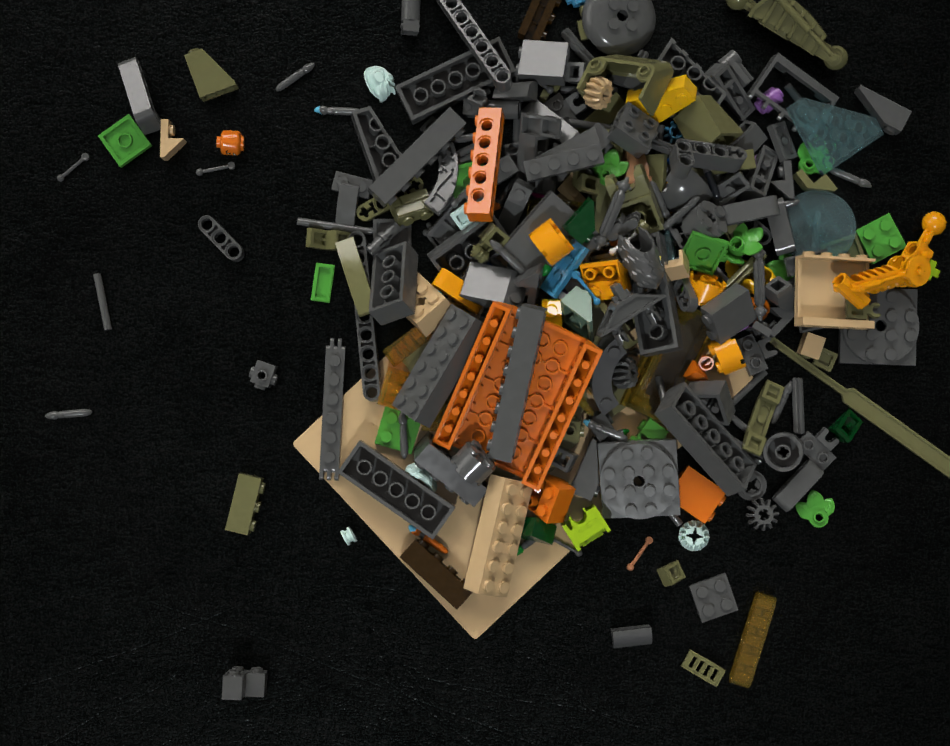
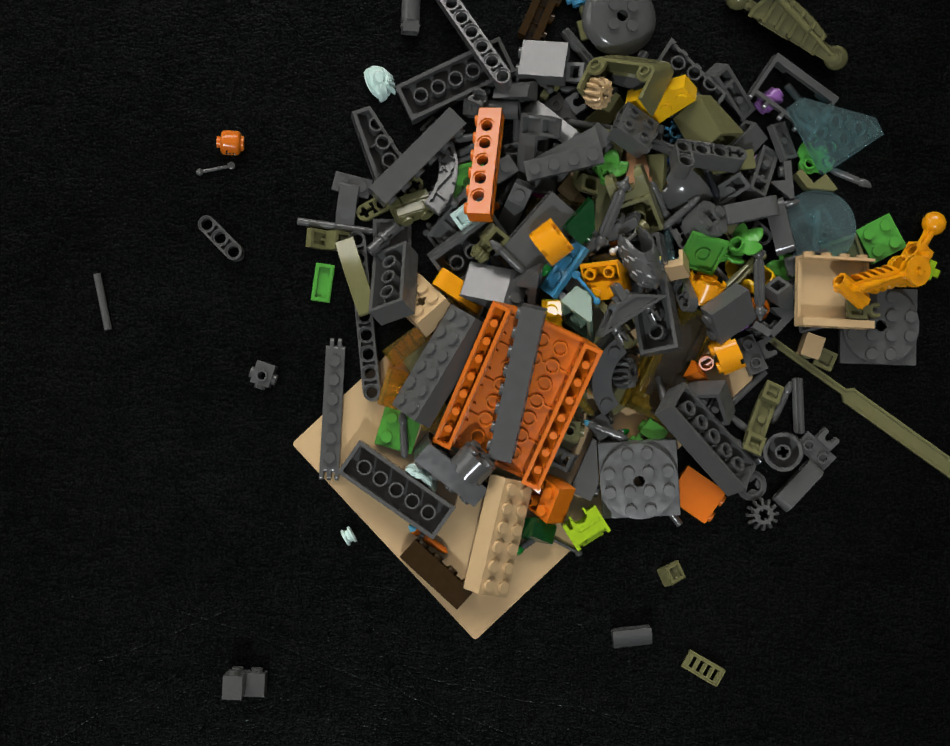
dark grey piece [45,409,92,420] -> none
dark grey hinge [57,153,90,182] -> none
bright green plate [98,114,152,168] -> none
beam [118,57,161,135] -> none
tan slope [160,119,187,161] -> none
olive slope [184,48,239,102] -> none
olive brick [225,473,266,535] -> none
dark grey piece [276,62,315,91] -> none
dark grey piece [314,106,358,115] -> none
nougat hinge [627,536,653,571] -> none
light aqua gear [678,520,710,551] -> none
dark grey plate [688,573,738,623] -> none
dark grey piece [716,50,754,88] -> none
clear yellow beam [729,592,776,688] -> none
bright green plate [795,490,835,528] -> none
dark green slope [828,408,863,443] -> none
dark grey slope [854,85,912,135] -> none

